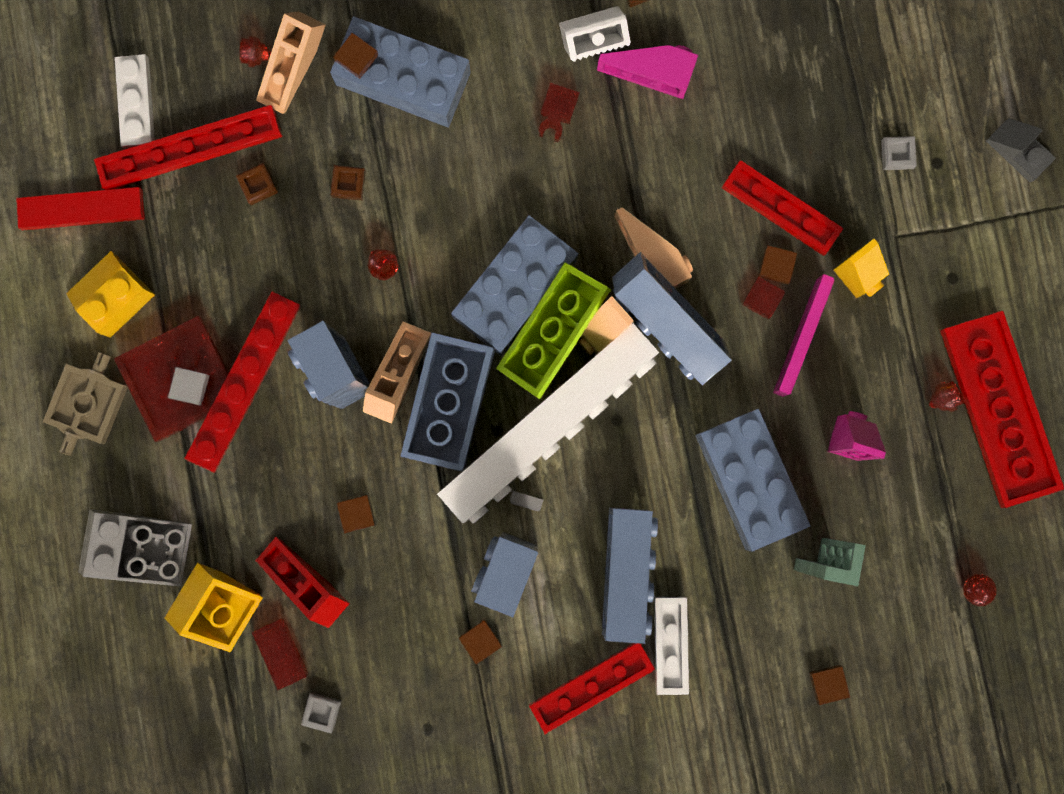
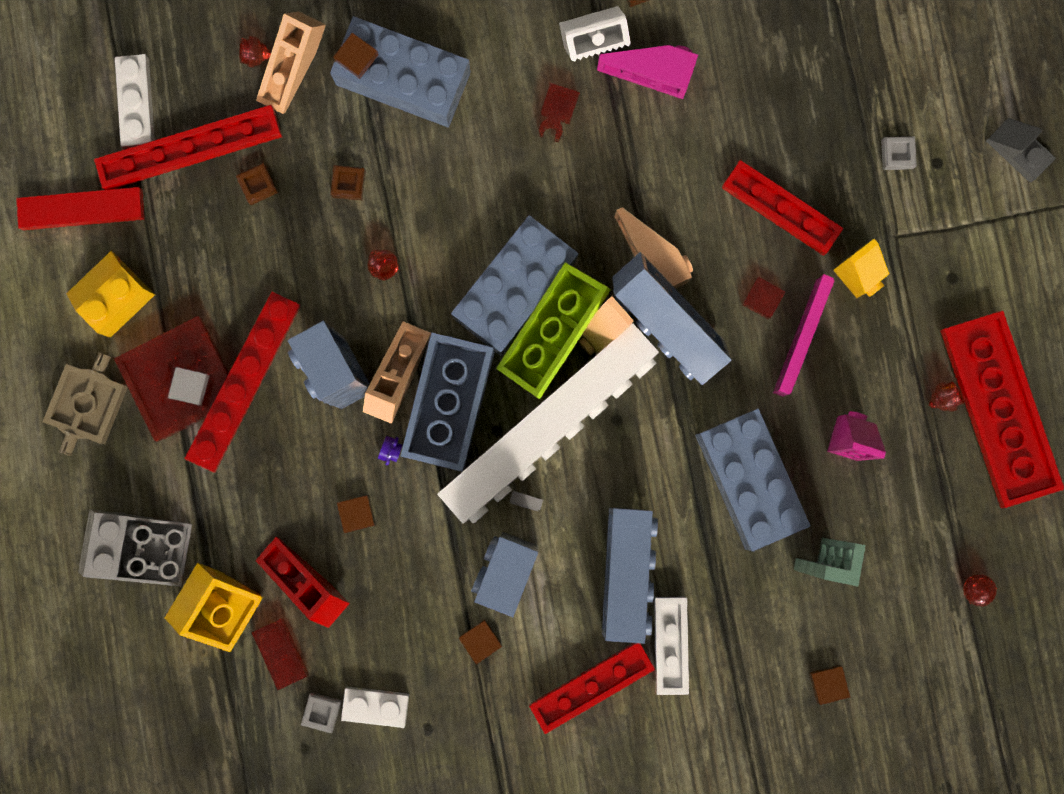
reddish brown tile [758,245,797,285] -> none
none -> white plate [341,686,409,728]
none -> dark purple plate [378,435,403,466]

